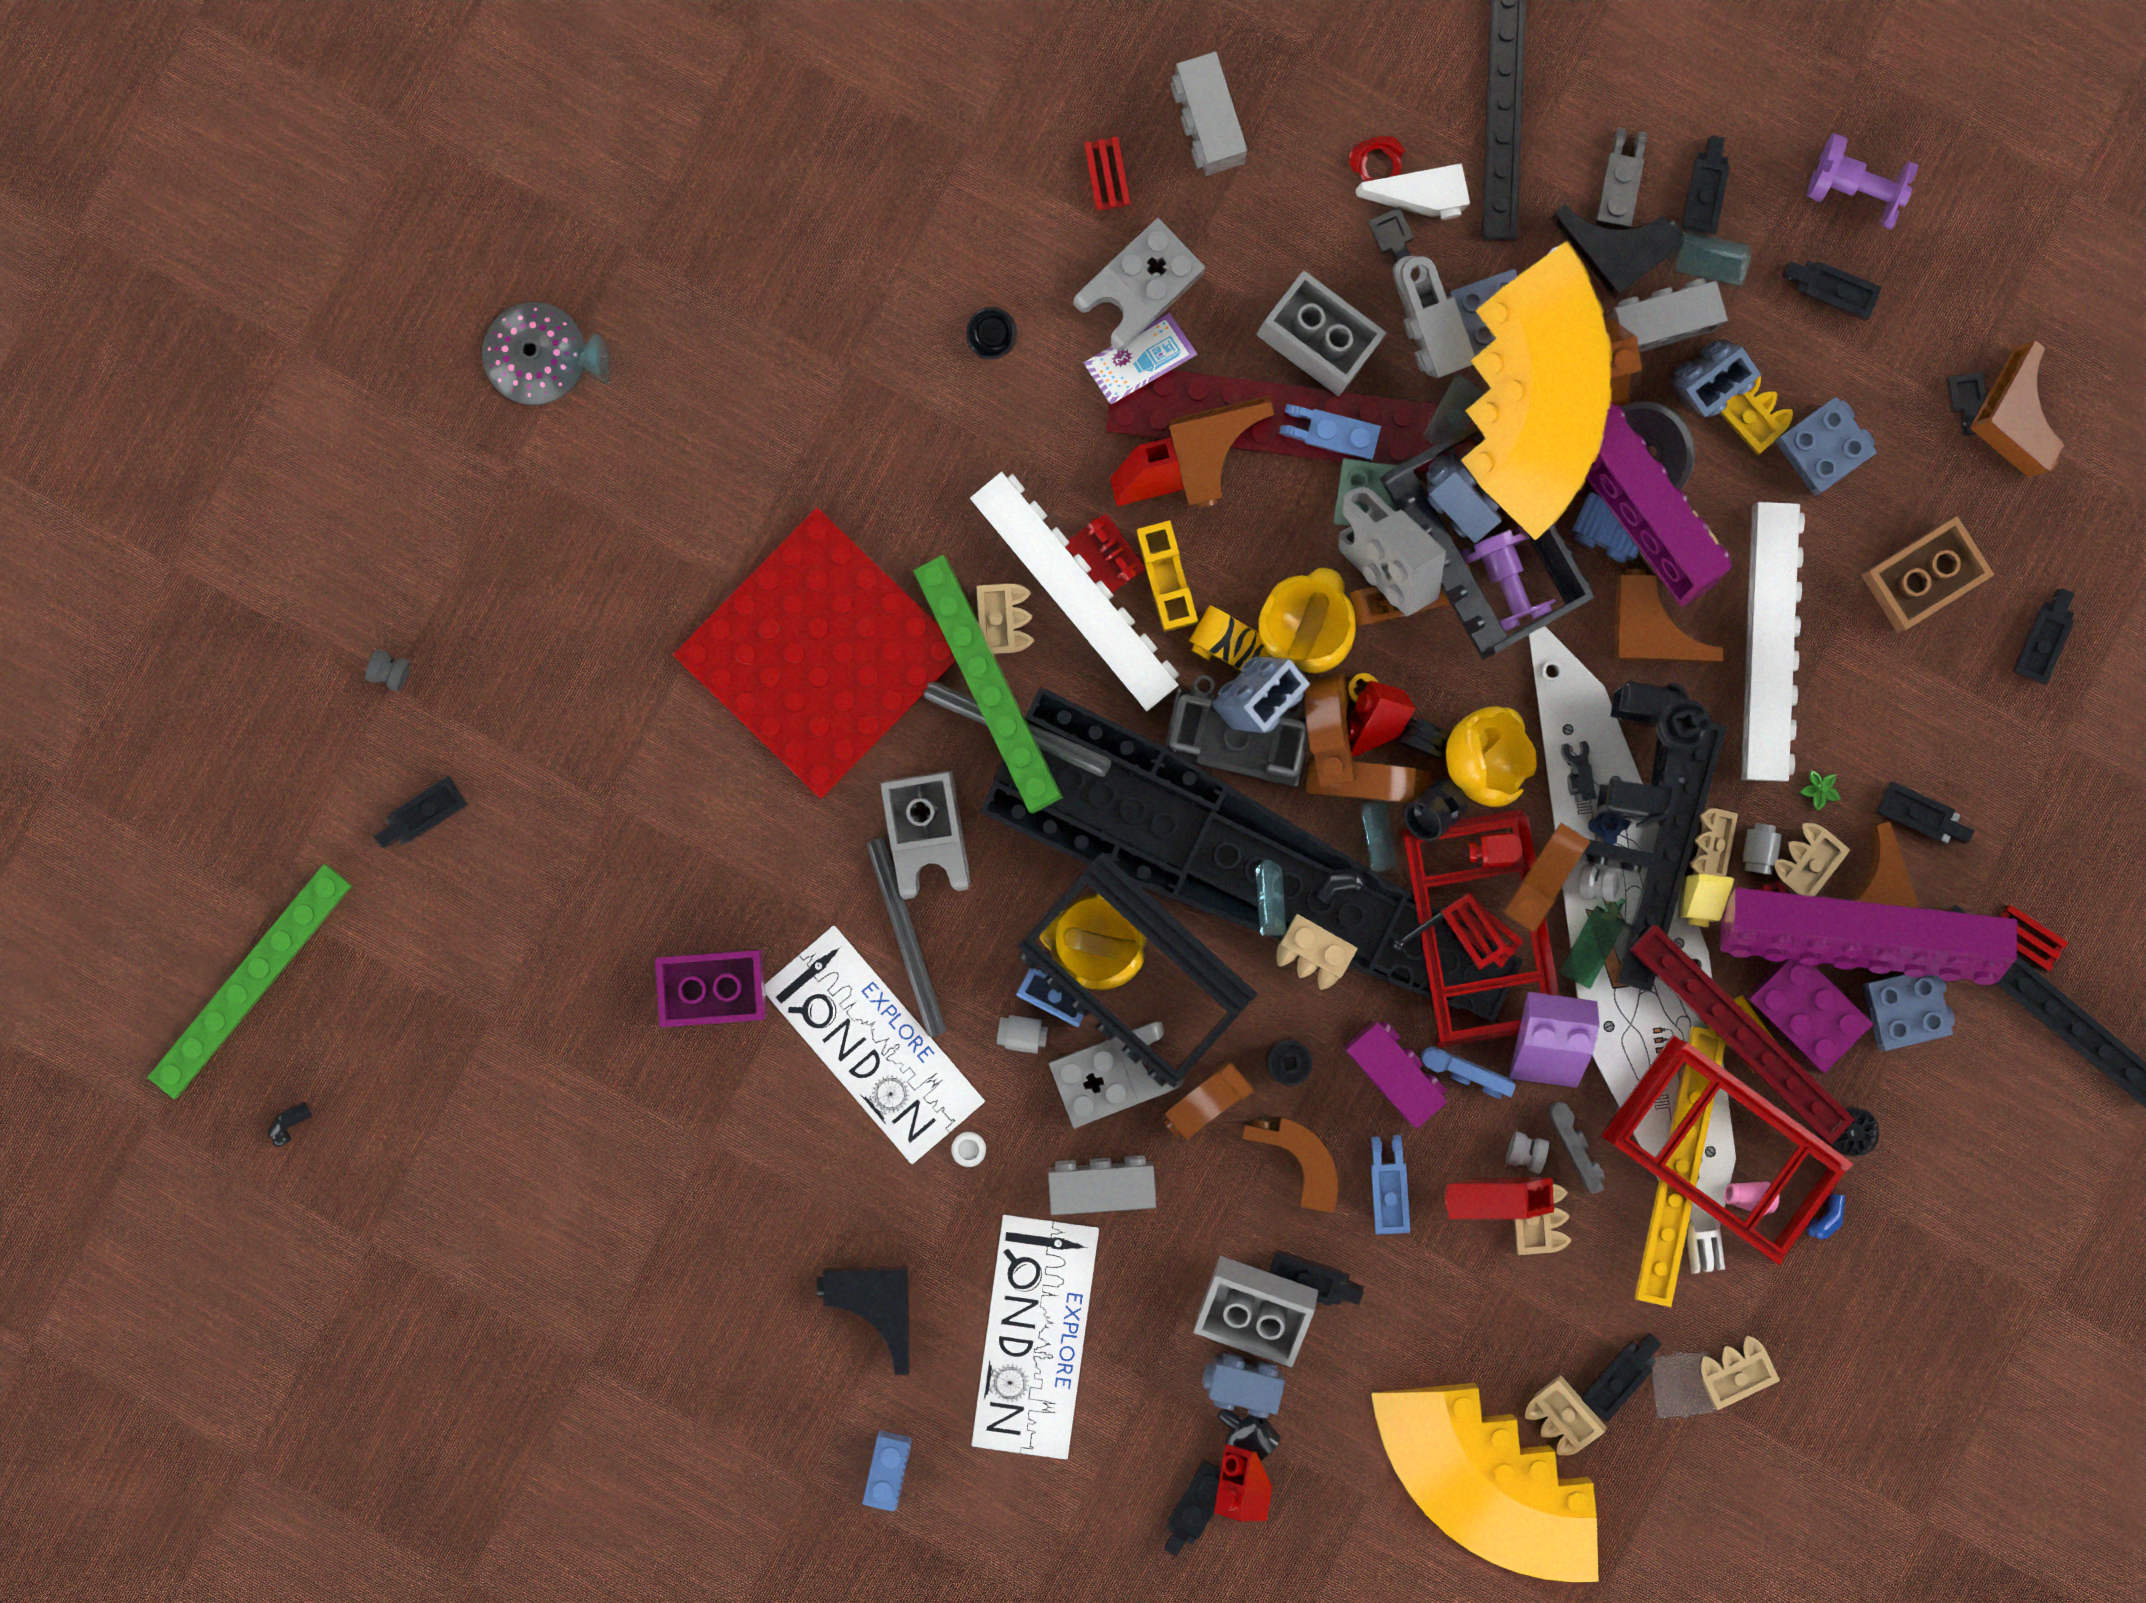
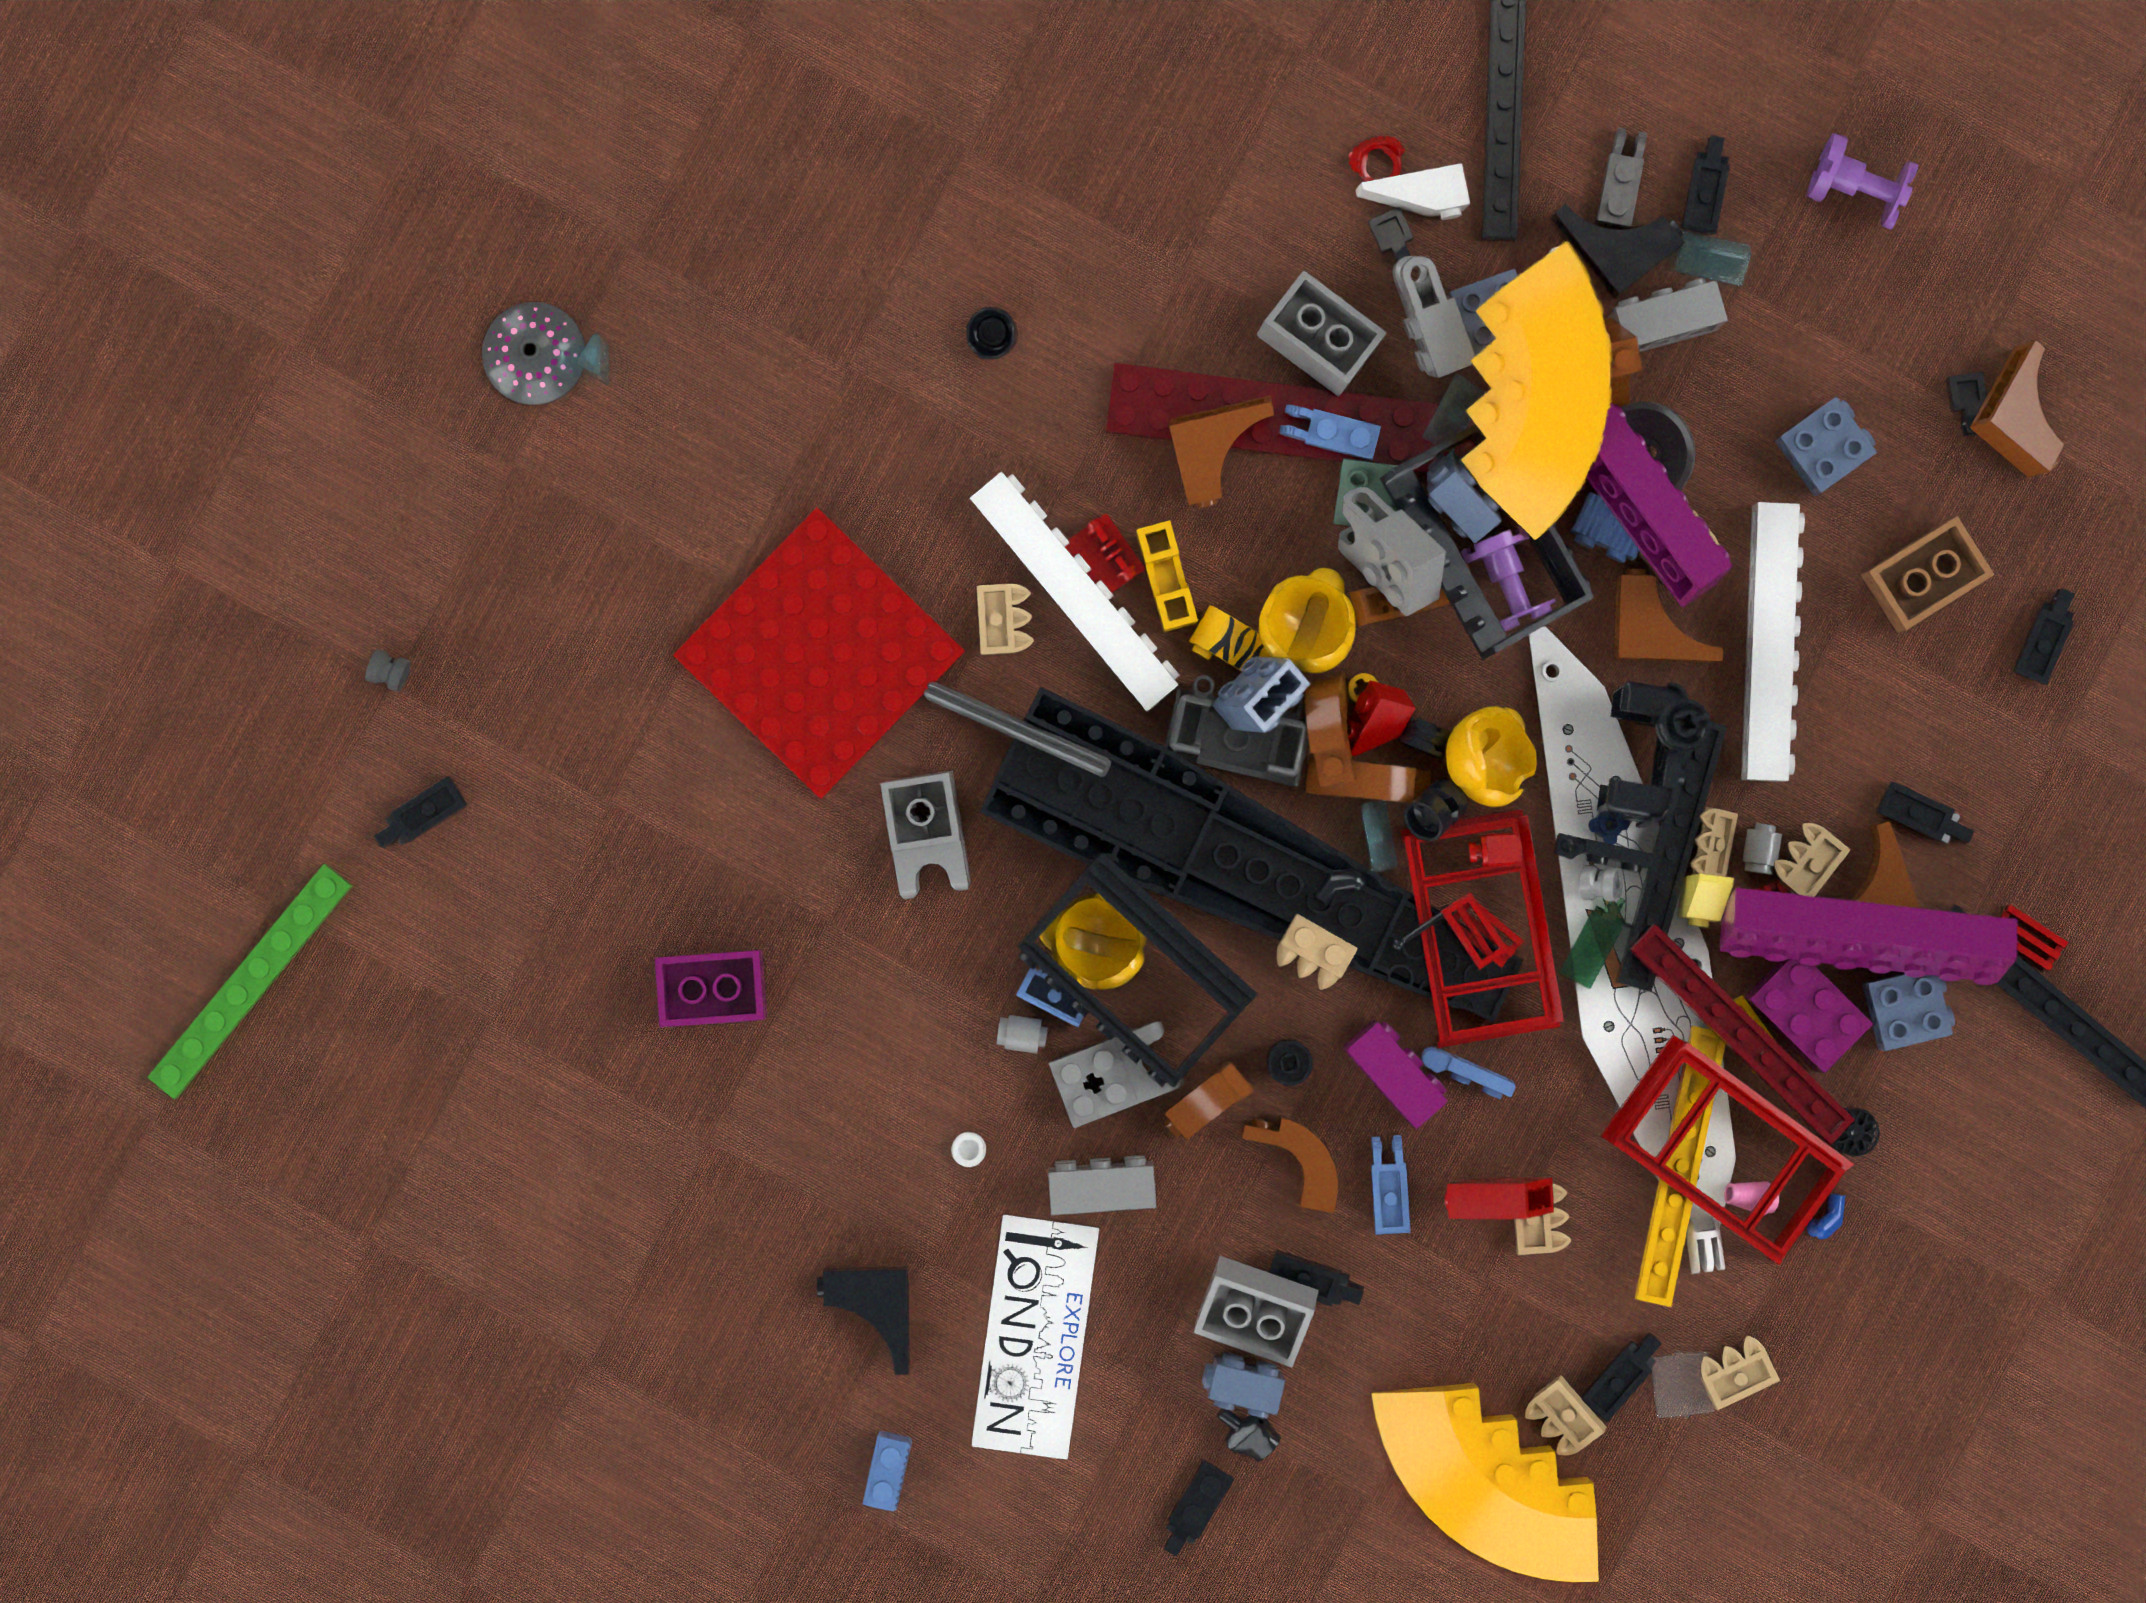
black arm [267,1102,312,1147] -> none
white sticker [765,926,985,1164] -> none
dark grey axle [867,838,946,1037] -> none
bright green plate [913,555,1063,814] -> none
light grey brick [1073,218,1206,351] -> none
sticker [1083,313,1198,404] -> none
red tile [1084,136,1130,212] -> none
red slope [1110,437,1184,506] -> none
light grey brick [1170,51,1248,176] -> none
red slope [1214,1444,1272,1521] -> none
clear light blue slope [1256,860,1286,936] -> none
dark orange arch [1503,822,1591,932] -> none
light grey wheel [1506,1131,1549,1174] -> none
medium lavender slope [1509,992,1600,1088] -> none
flat silver hinge [1547,1101,1605,1194] -> none
black plate [1561,741,1596,802] -> none
sand blue brick [1667,339,1761,417] -> none
yellow plate [1719,376,1793,455] -> none
black hinge [1781,261,1882,321] -> none
bright green plant [1799,770,1841,811] -> none

